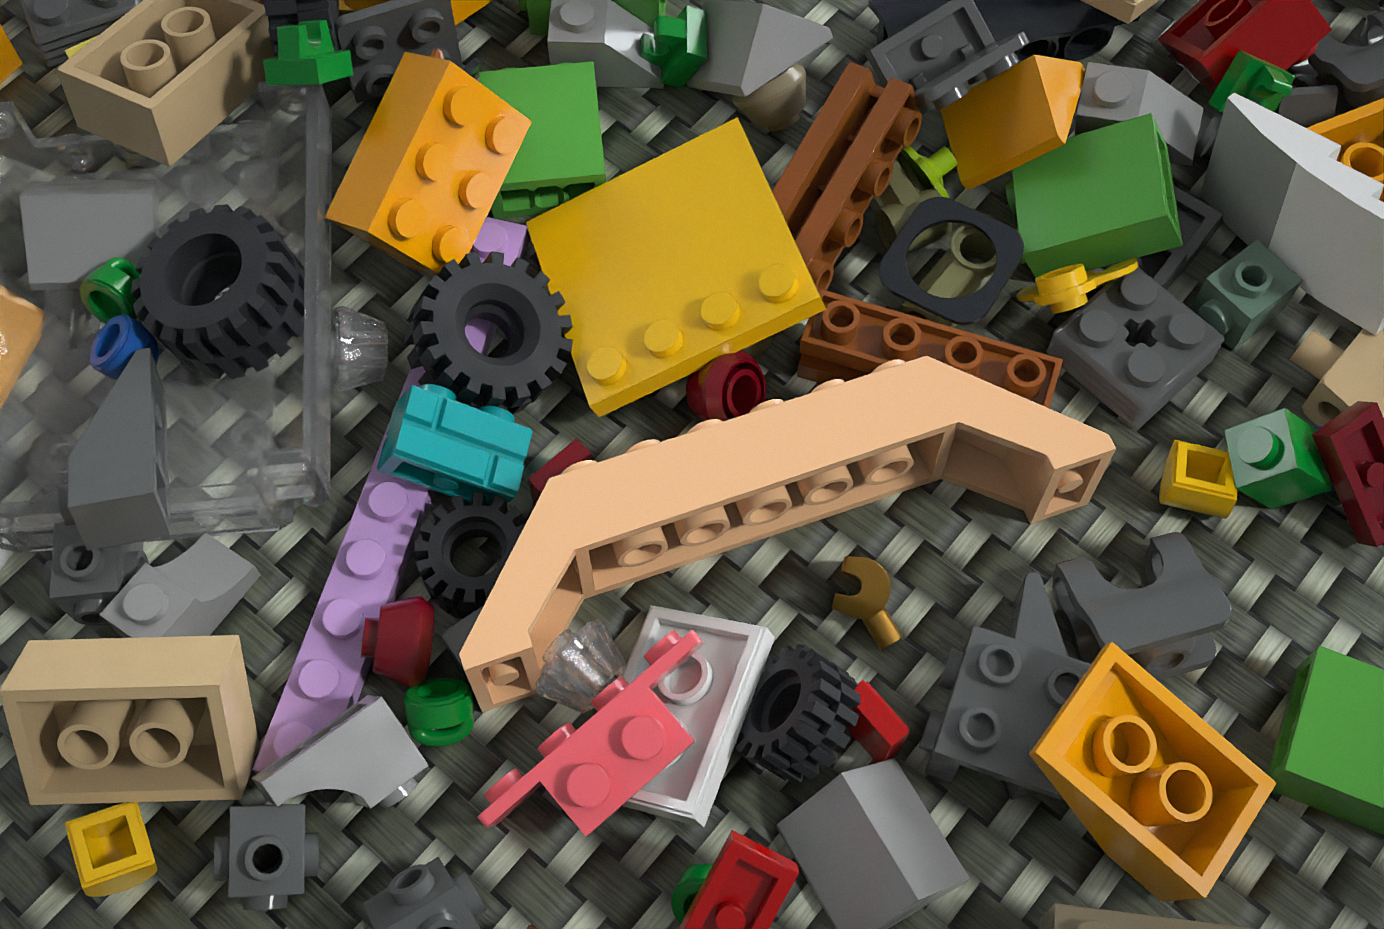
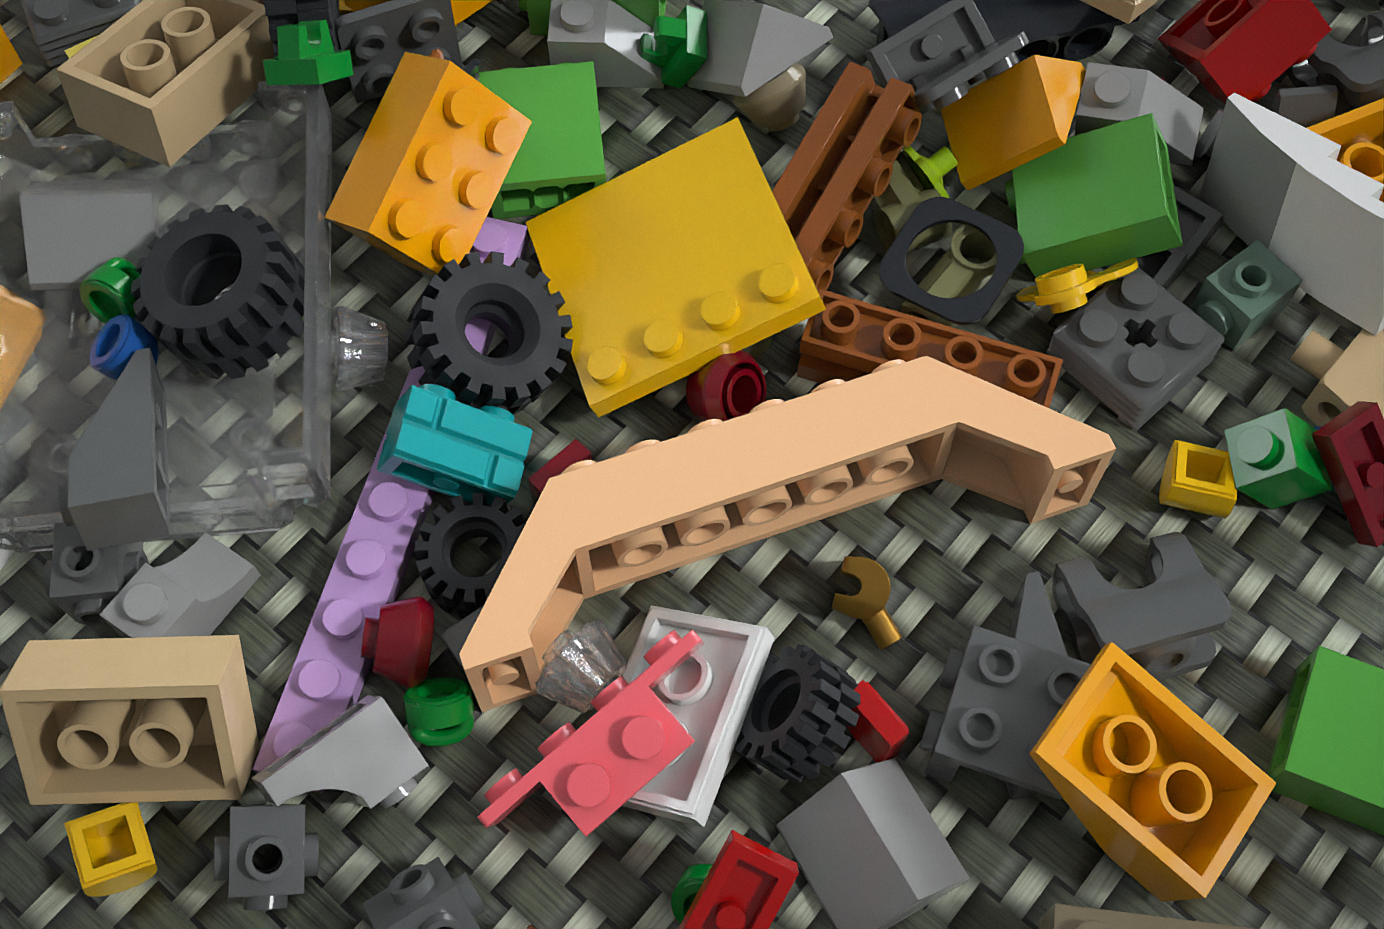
green tile [1208,50,1295,113] -> none

